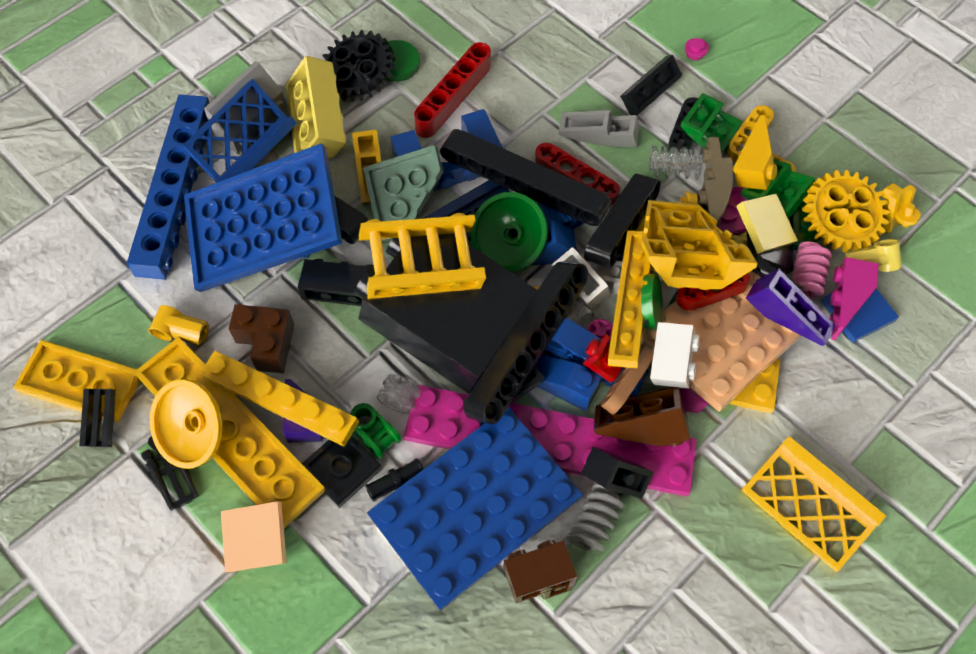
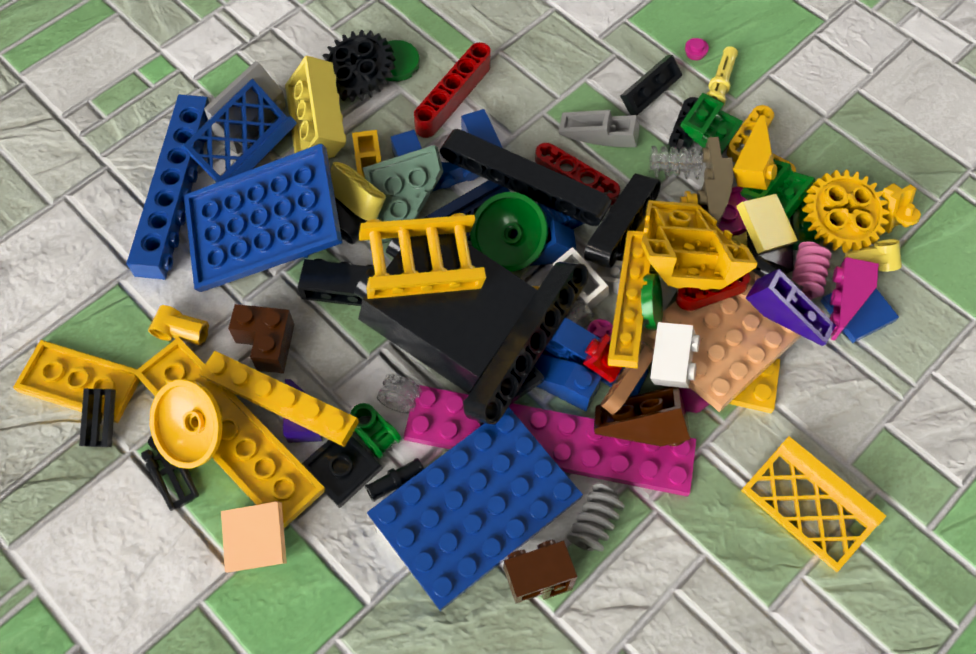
black slope [581,446,654,499] -> none
none -> light yellow beam [330,162,386,221]
none -> light yellow pin [706,46,738,107]

